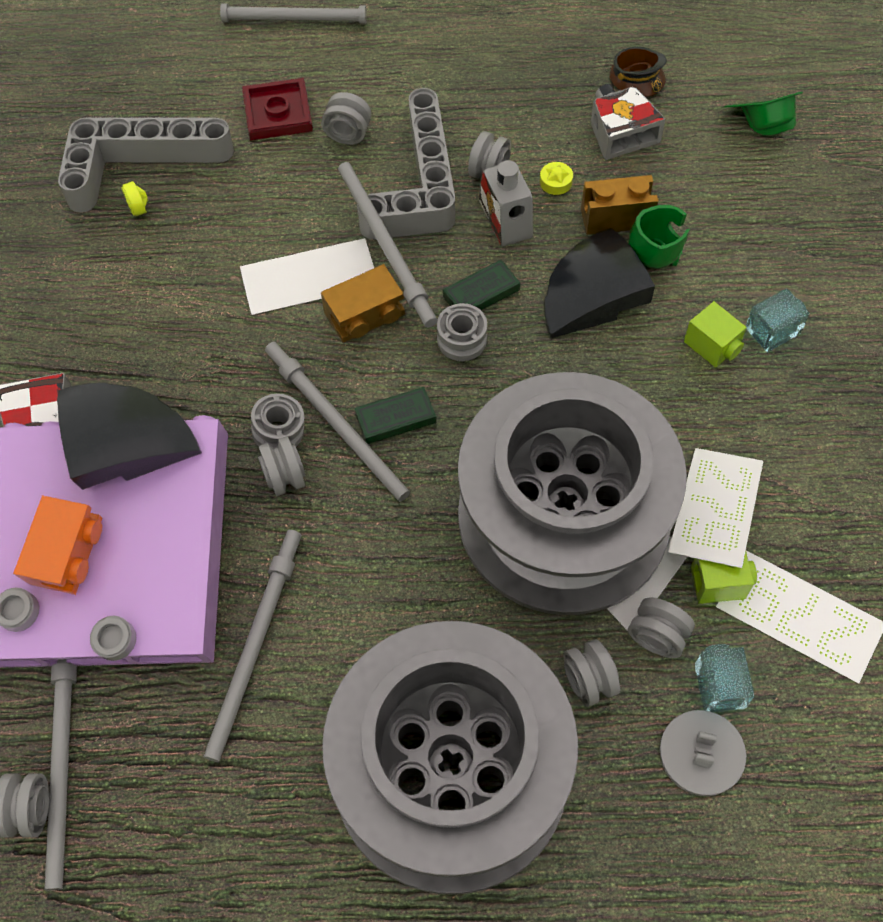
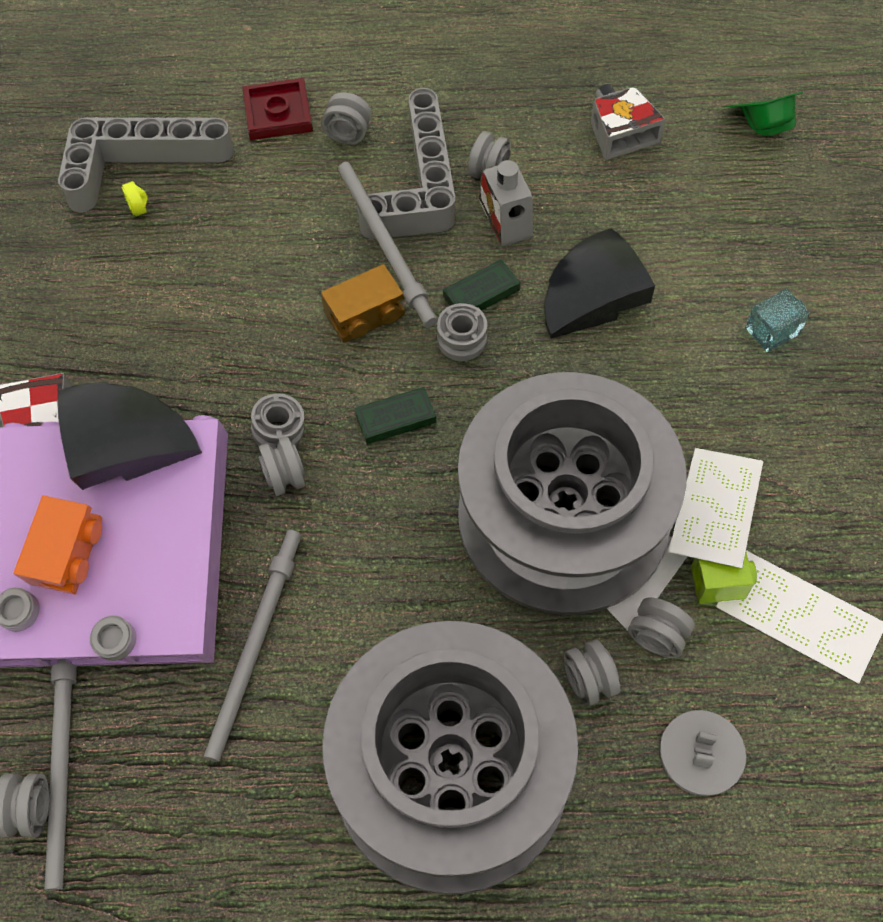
light grey bar [220,3,367,25] -> none
white sticker [240,238,374,315] -> none
light grey bar [265,342,410,502] -> none
neon yellow tile [540,162,573,195] -> none
pearl gold brick [581,175,659,235] -> none
piece [609,47,667,97] -> none
green helmet [628,205,690,269] -> none
lime brick [684,301,747,368] -> none
clear light blue brick [695,644,755,712] -> none

